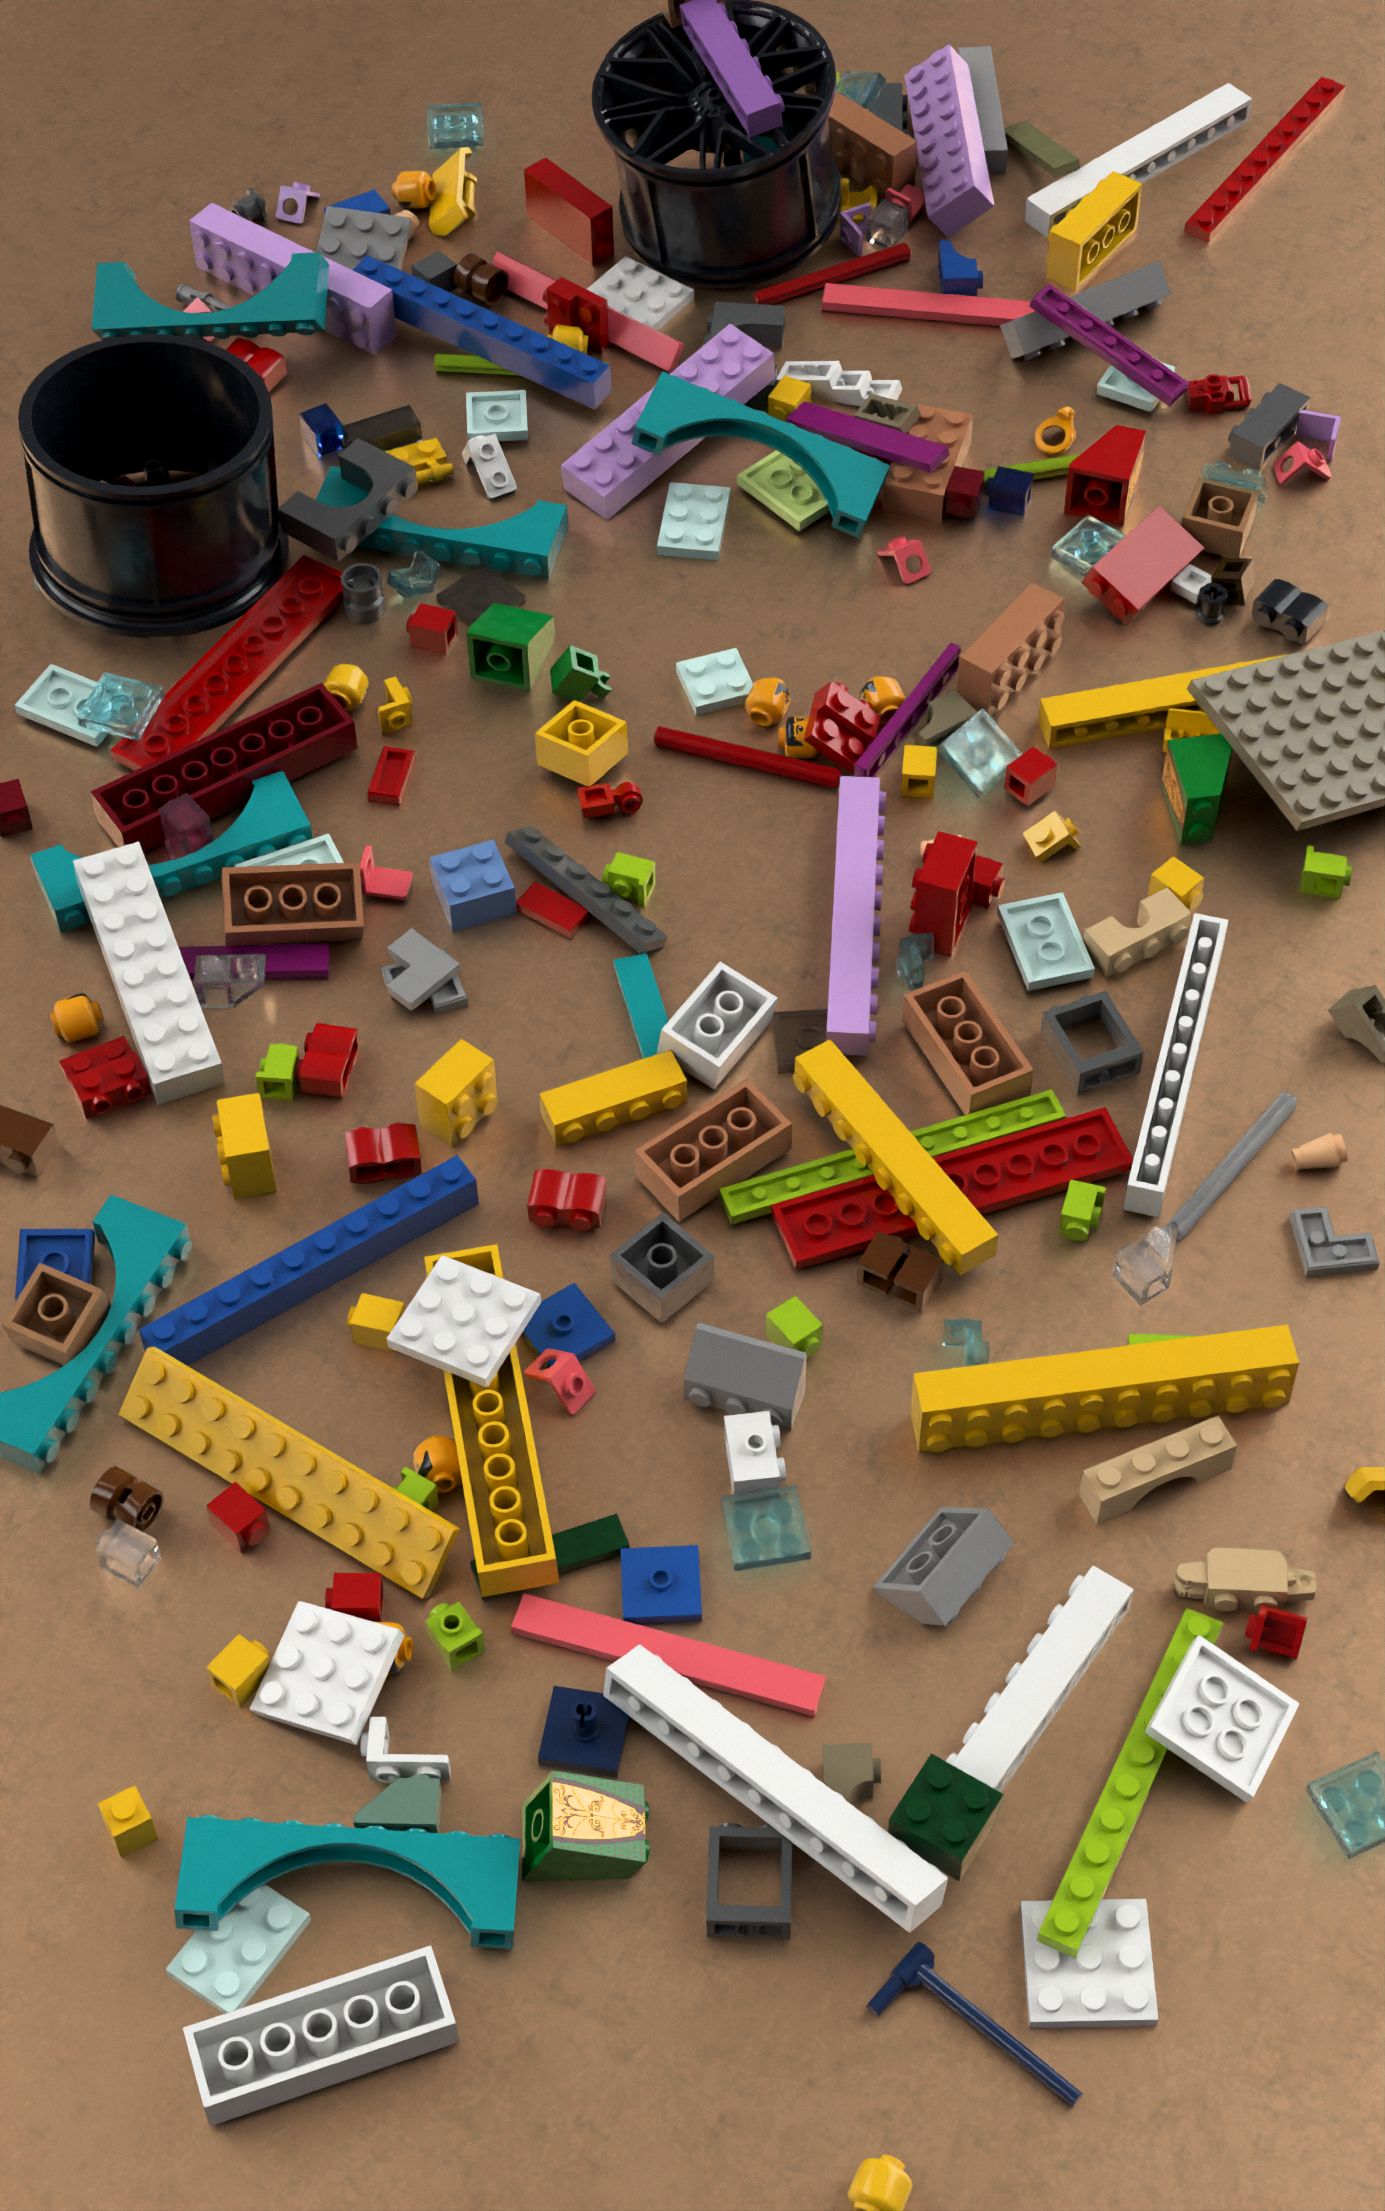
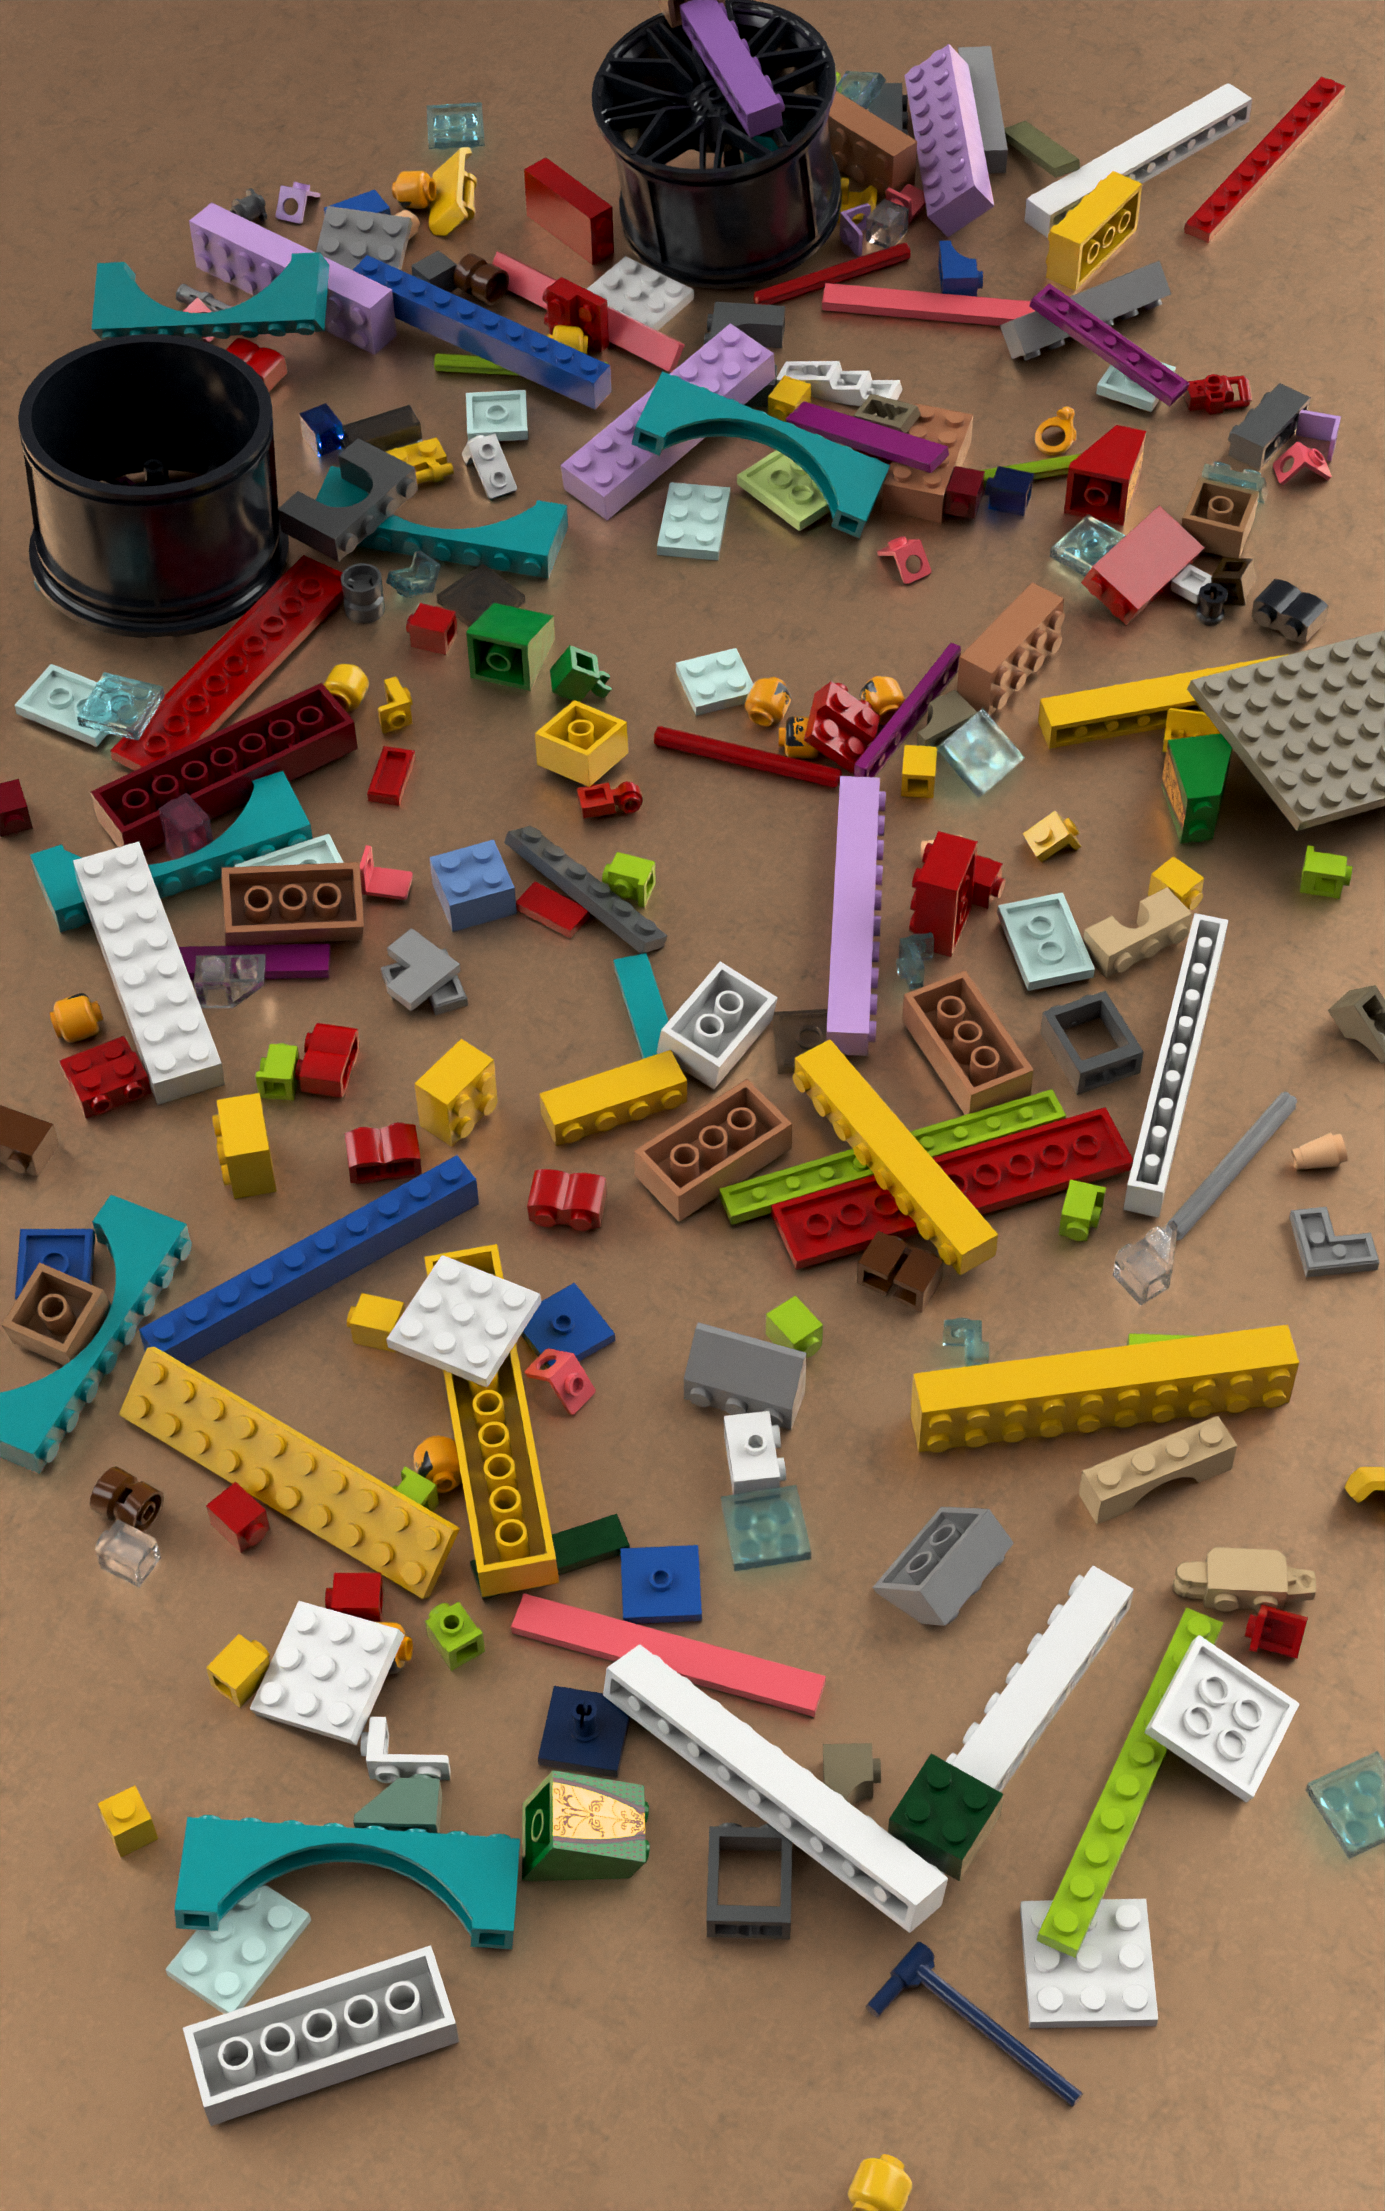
flat silver brick [609,1213,715,1324] -> none
red brick [1004,746,1058,806] -> none

